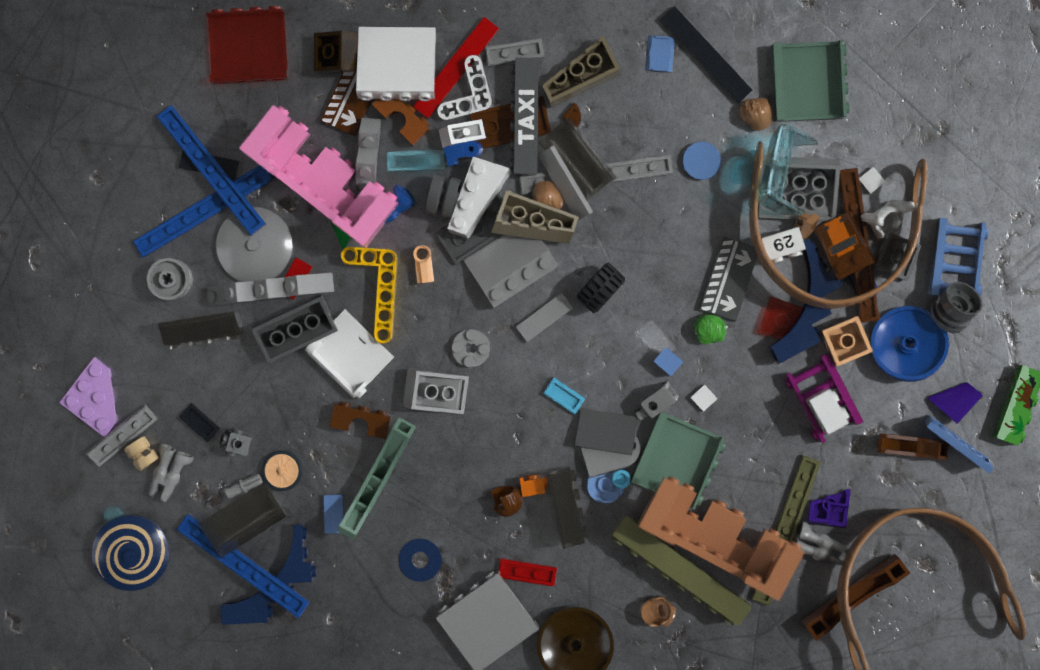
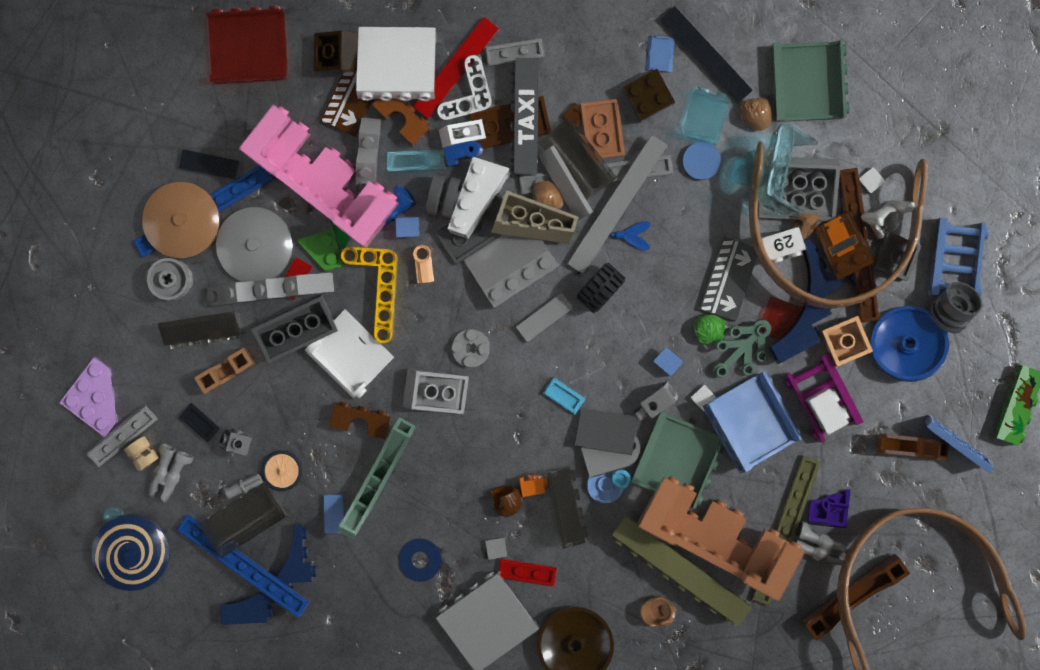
blue tile [156,105,266,236] -> none
dark tan wedge [542,35,620,108] -> none
clear tile [637,320,677,356] -> none
dark purple slope [928,382,983,424] -> none
none -> medium nougat dish [142,182,220,259]
none -> medium nougat arch [194,348,256,394]
none -> bright green wing [298,229,344,271]
none -> medium blue panel [395,217,420,238]
none -> light grey tile [485,537,508,560]
none -> light grey tile [567,135,668,274]
none -> nougat tile [580,98,625,161]
none -> blue piece [610,221,650,250]
none -> dark brown brick [622,69,675,123]
none -> clear light blue panel [680,87,731,145]
none -> medium blue panel [702,372,802,474]
none -> sand green plant [712,319,771,378]

